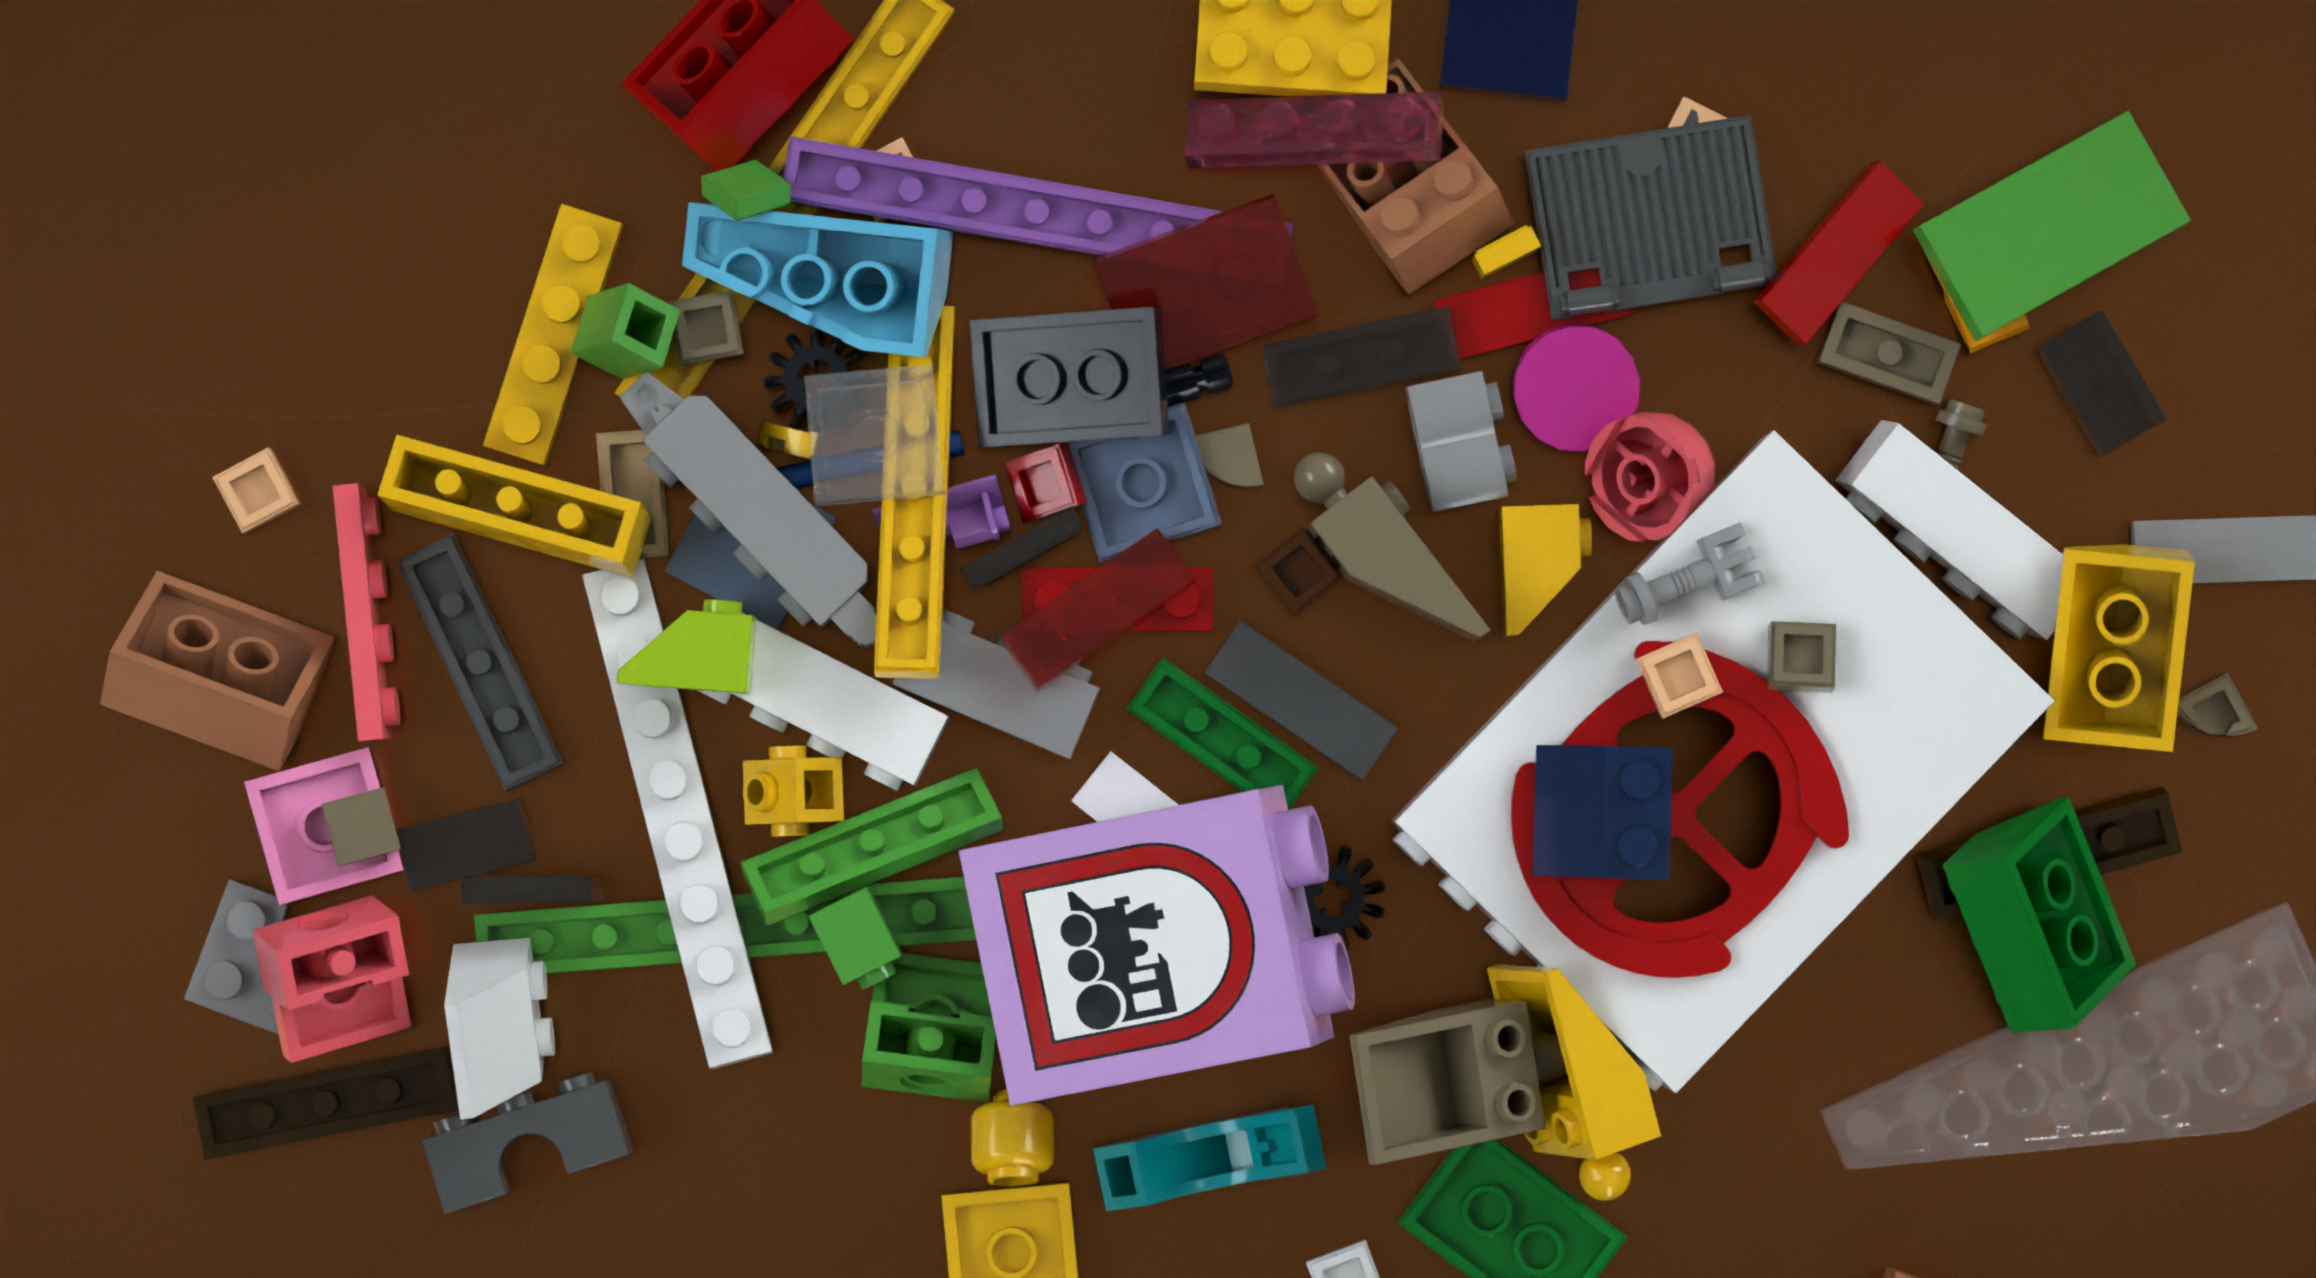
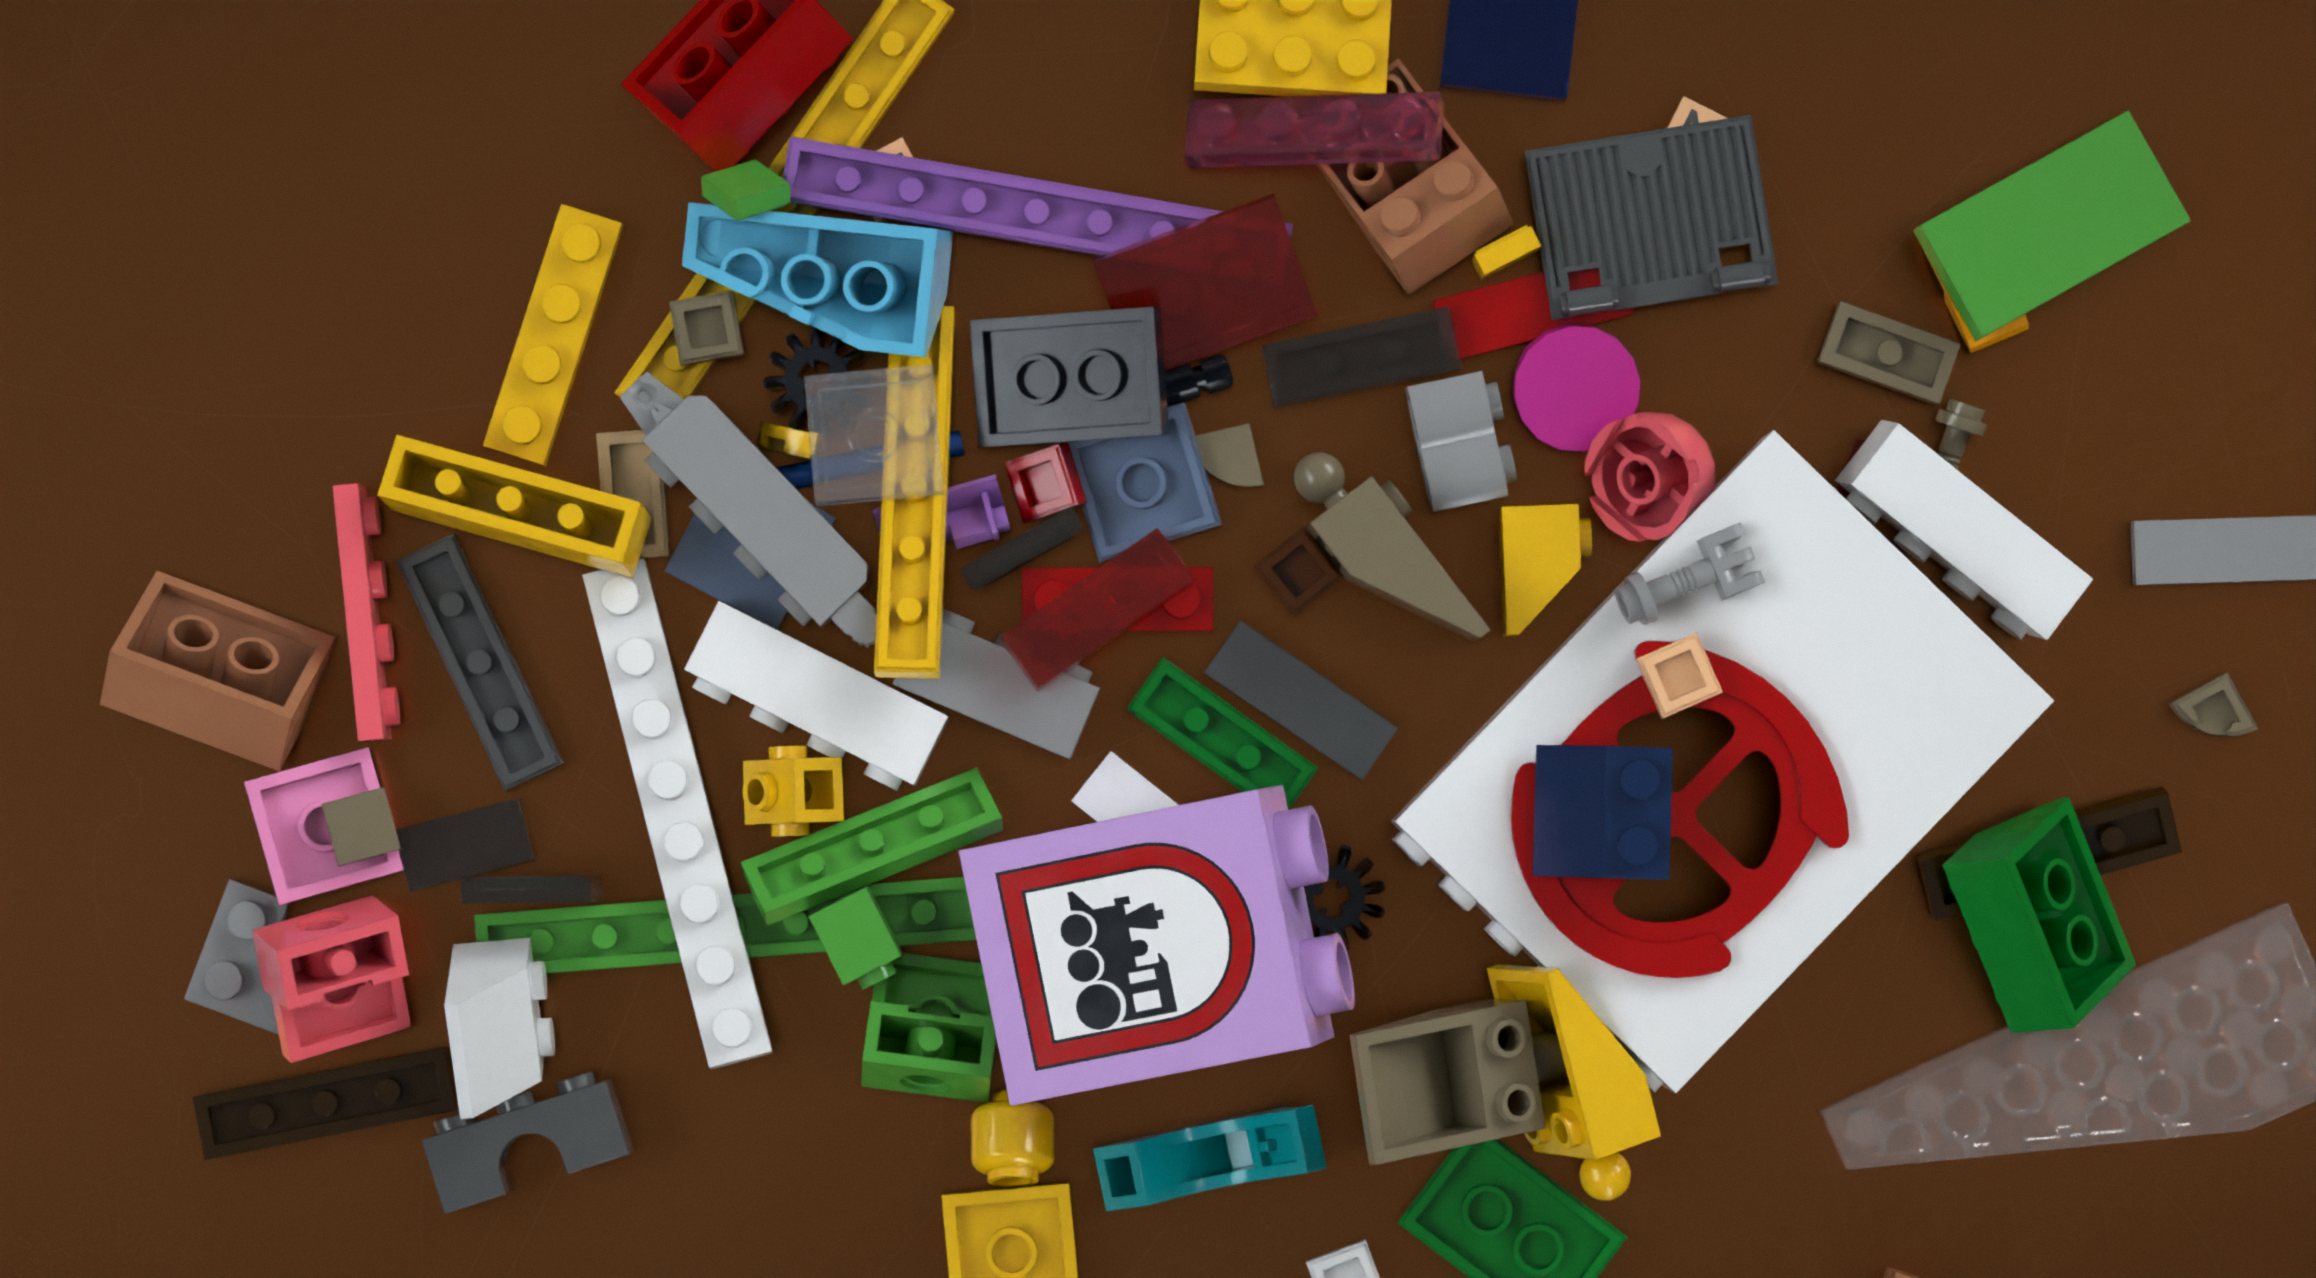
light nougat tile [212,447,301,534] -> none
bright green brick [570,283,680,379] -> none
lime slope [617,599,757,694] -> none
red tile [1754,160,1924,345] -> none
dark tan tile [1767,621,1836,692] -> none
clear smoke panel [2036,310,2167,457] -> none
yellow slope [2043,544,2195,752] -> none

